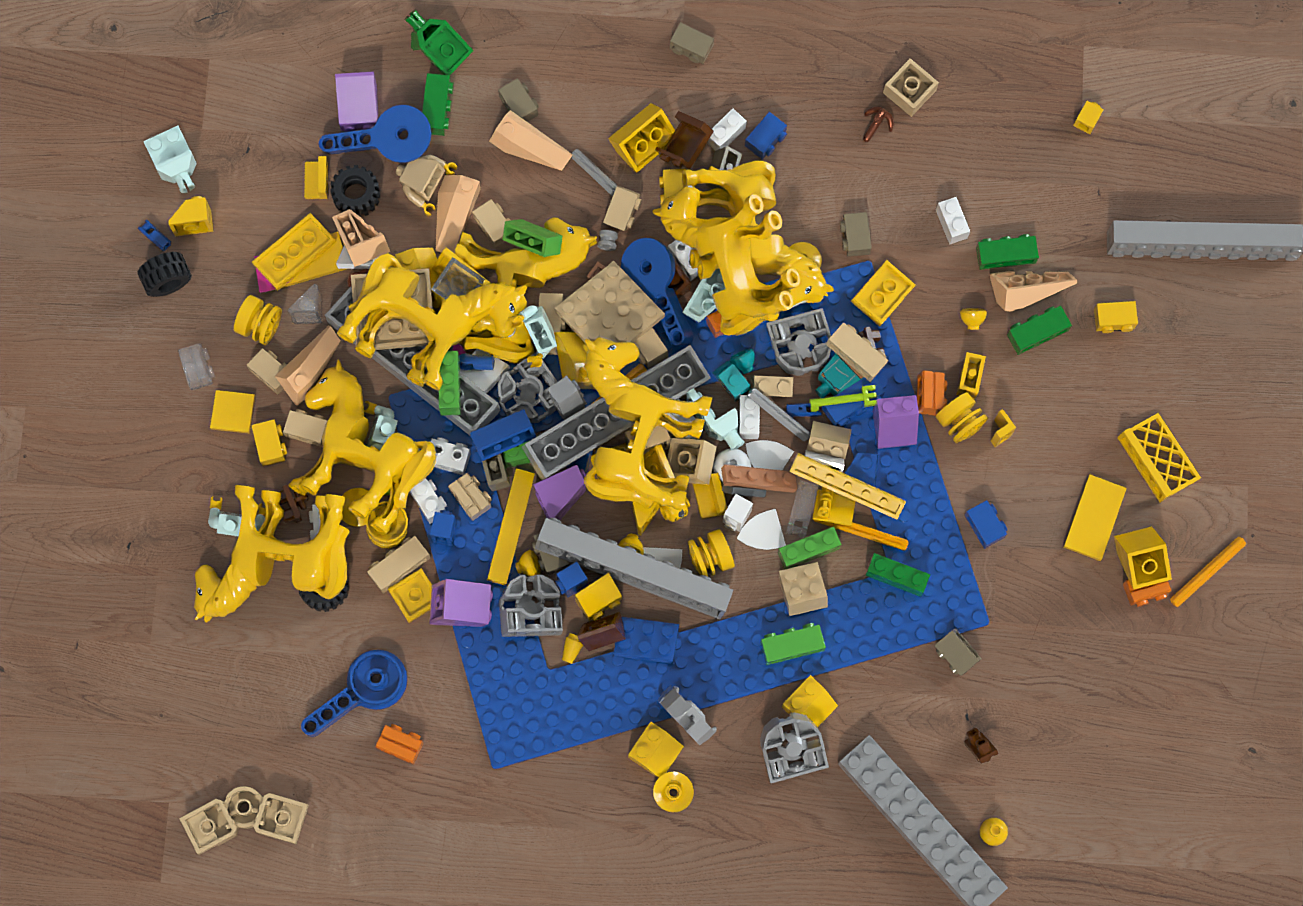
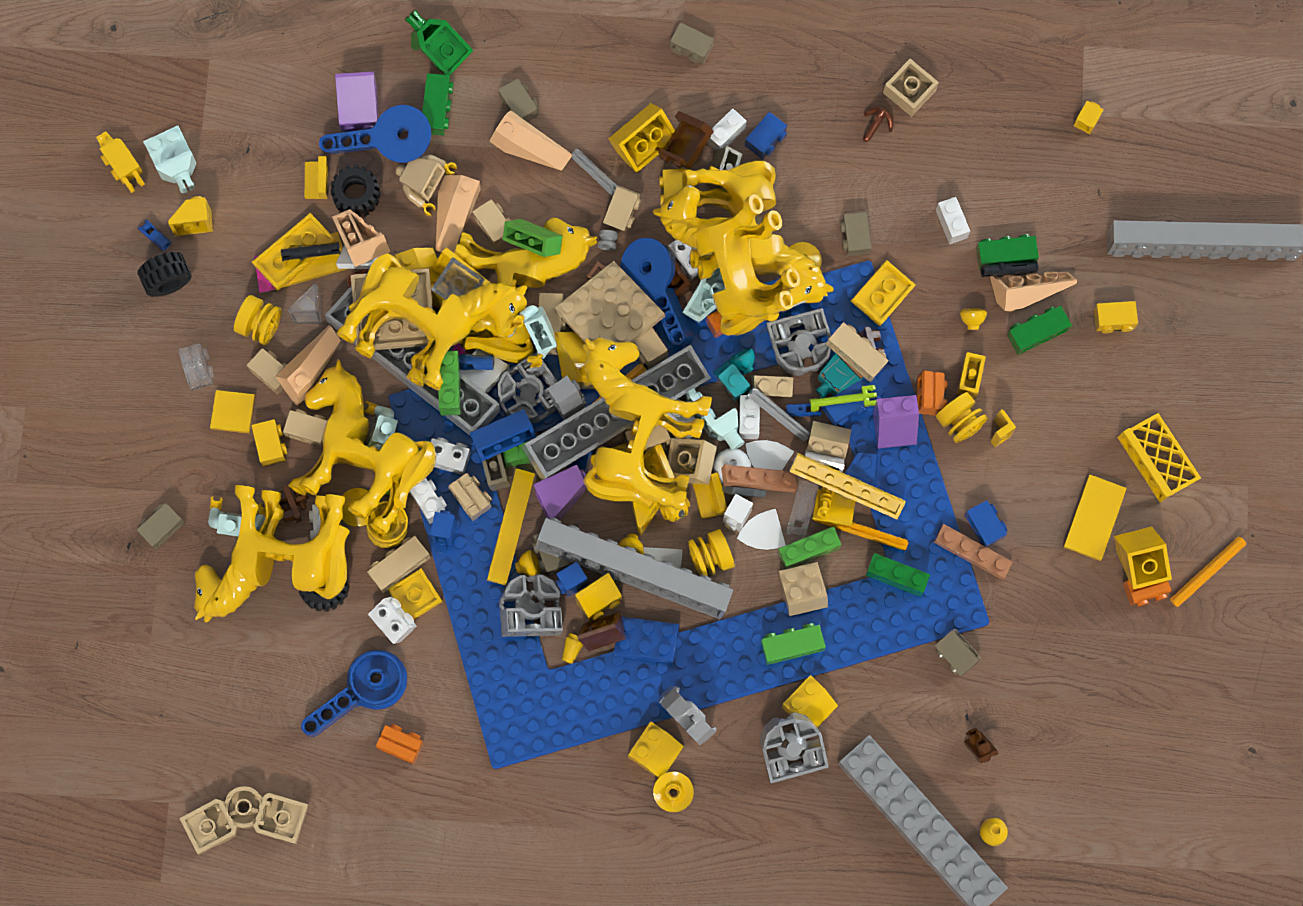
medium lavender slope [430,579,493,627] -> none
none -> yellow hinge [96,131,145,193]
none -> dark tan brick [137,503,185,550]
none -> black pin [281,242,340,261]
none -> white brick [368,597,417,644]
none -> nougat plate [933,524,1012,580]
none -> black pin [980,261,1039,278]

